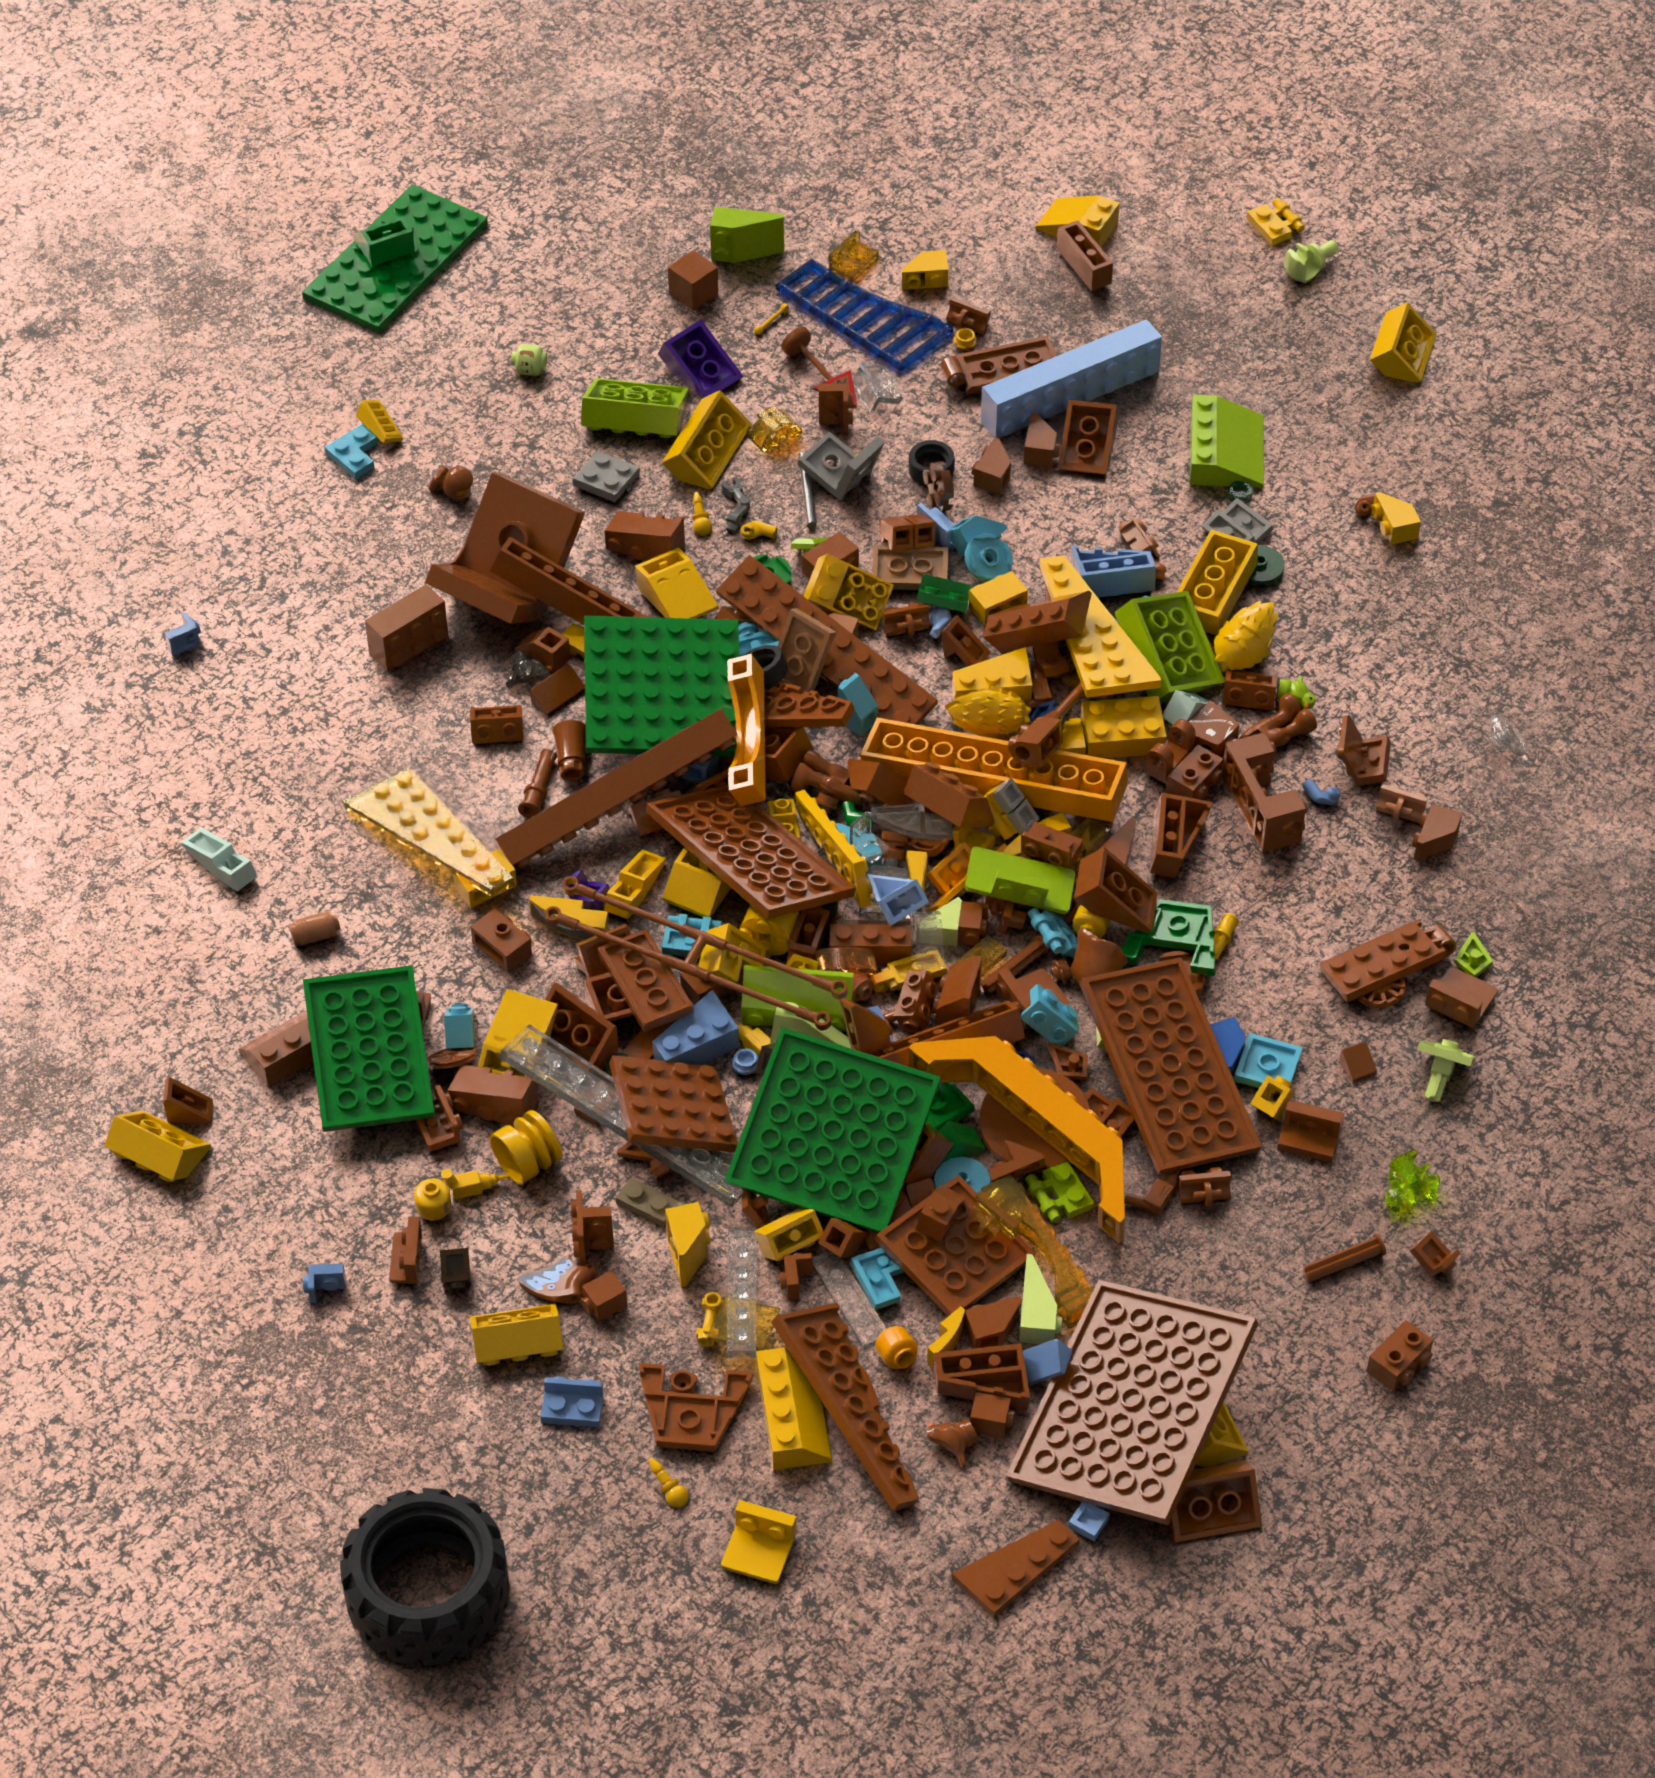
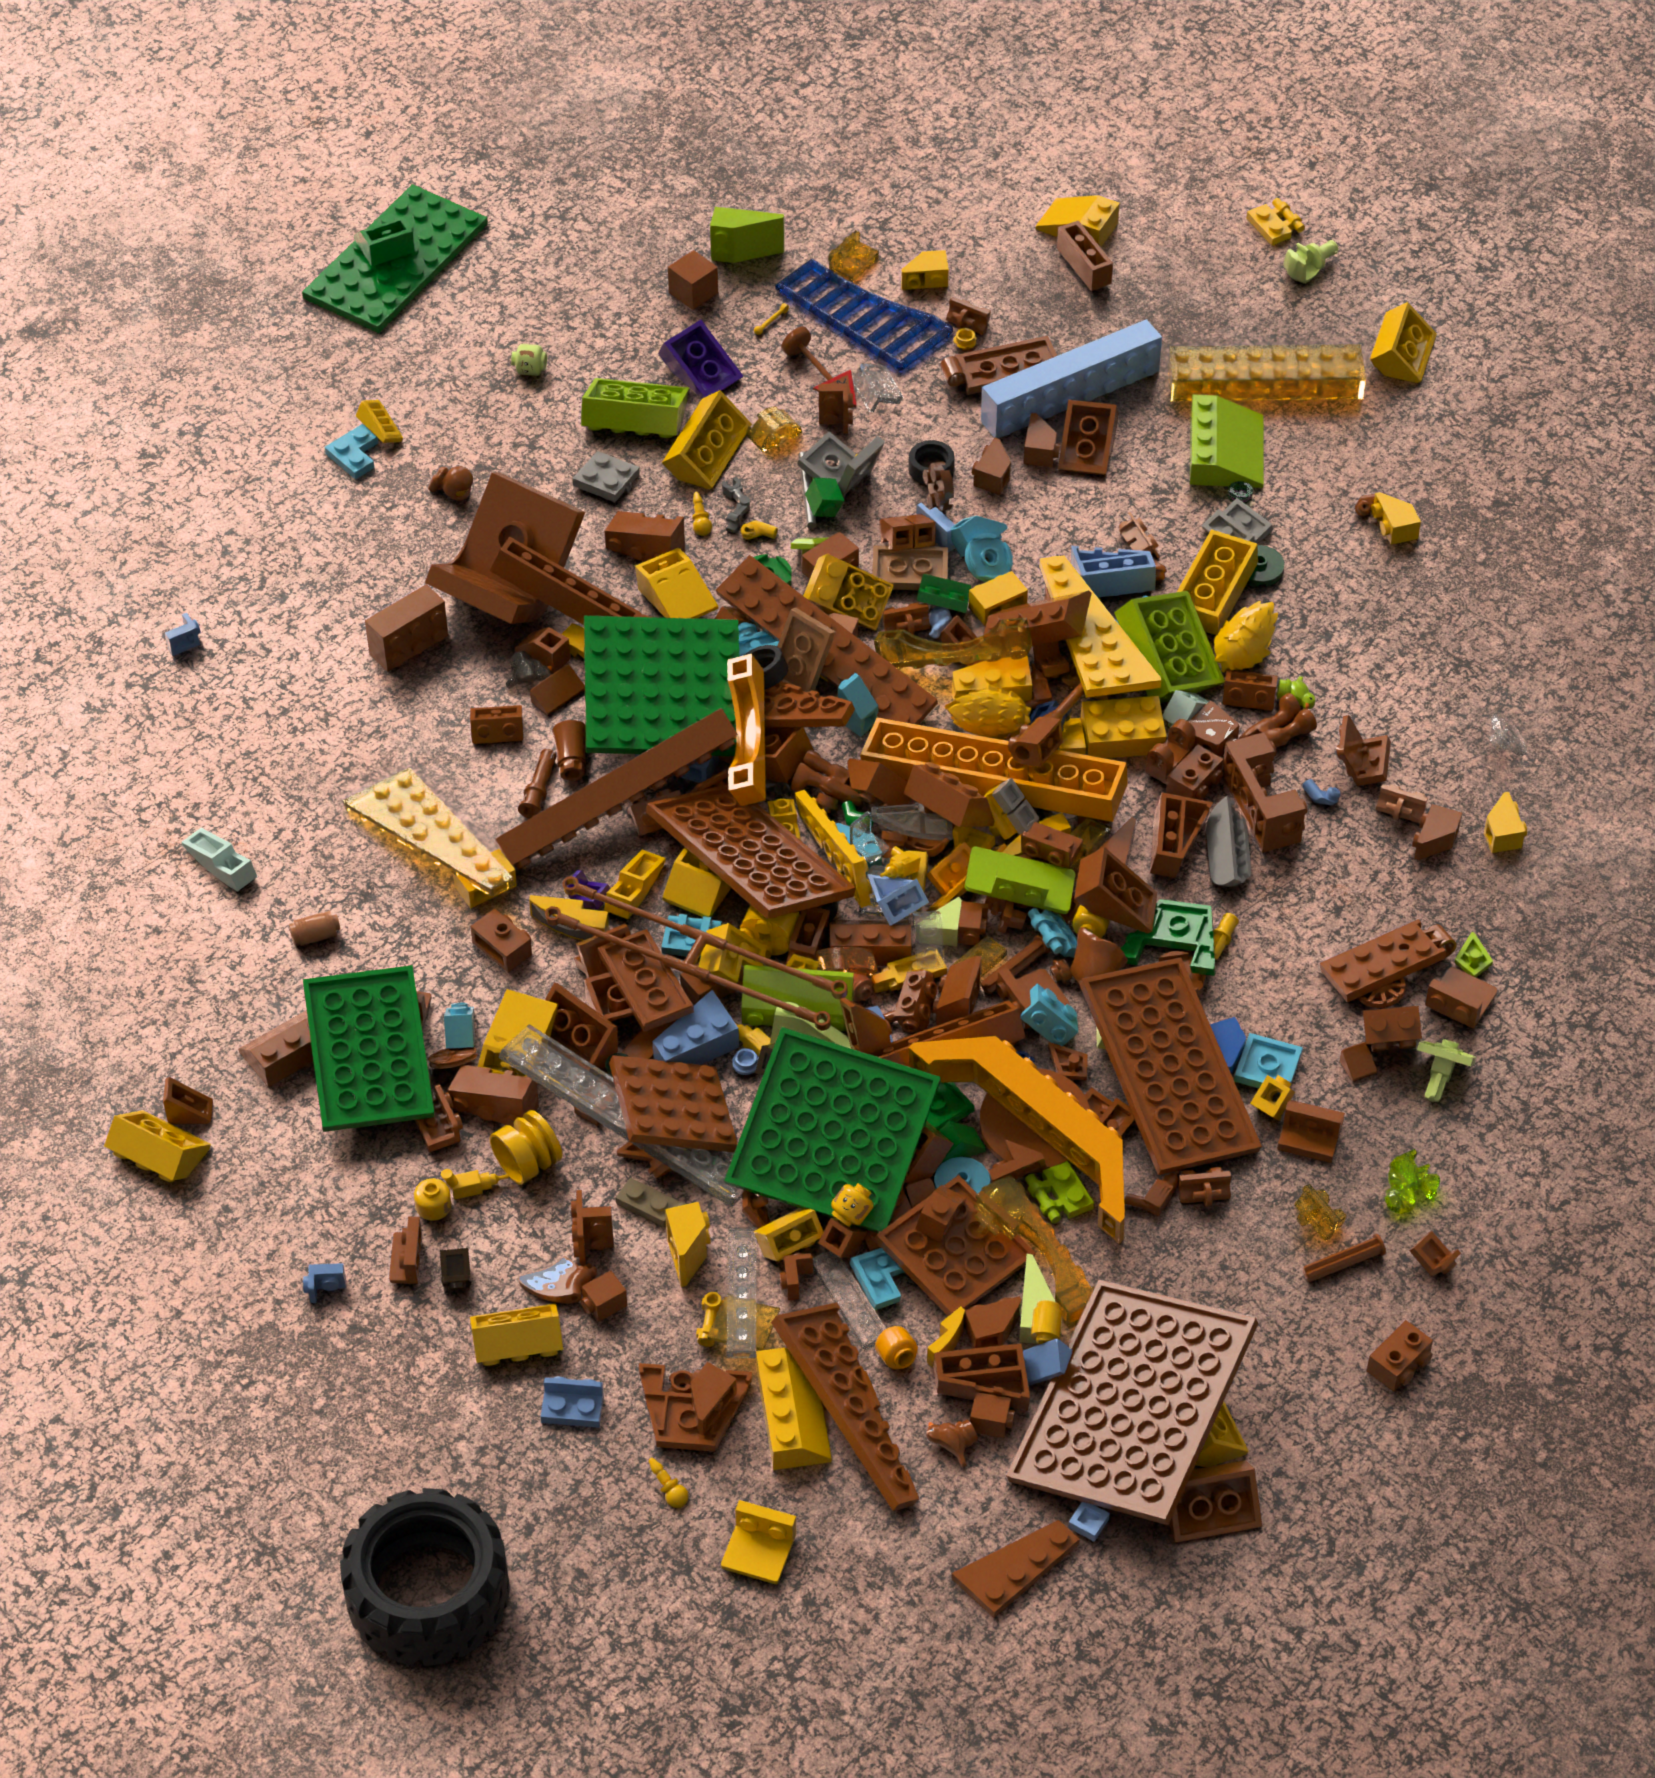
none -> dark orange slope [689,1362,737,1436]
none -> green brick [805,478,845,517]
none -> yellow head [831,1183,873,1227]
none -> clear yellow arch [874,617,1032,670]
none -> yellow piece [880,846,921,879]
none -> yellow brick [1031,1300,1062,1345]
none -> clear yellow brick [1168,344,1366,401]
none -> light grey brick [1206,796,1251,887]
none -> clear yellow hips [1294,1184,1346,1241]
none -> dark orange bracket [1363,1006,1422,1052]
none -> yellow slope [1484,792,1527,853]

